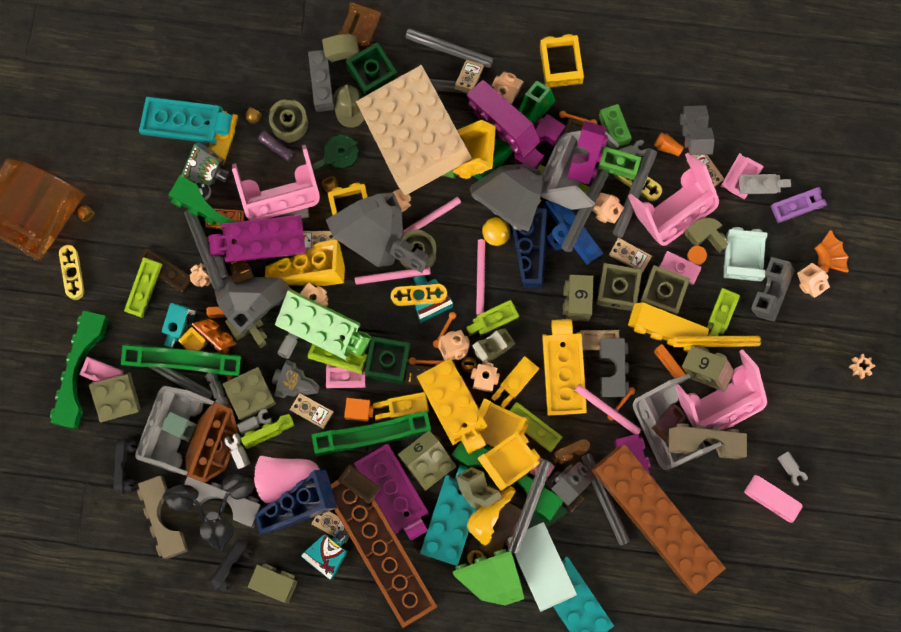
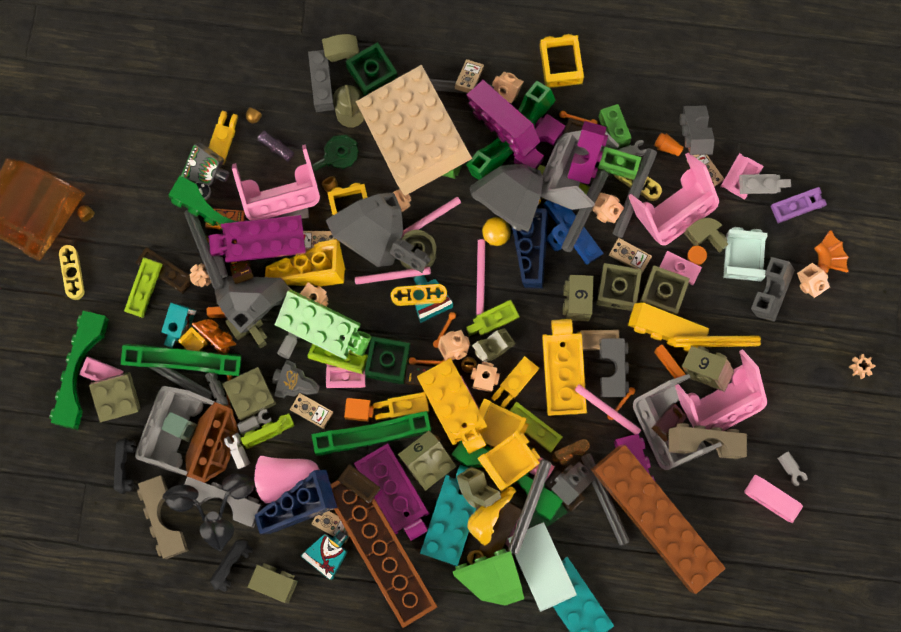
teal hinge [139,97,232,144] -> none
olive brick [269,99,308,143] -> none
clear orange plate [338,3,381,48] -> none
dark grey axle [406,28,493,68] -> none
yellow panel [453,120,496,179] -> none
lime hinge [707,288,740,336] -> none

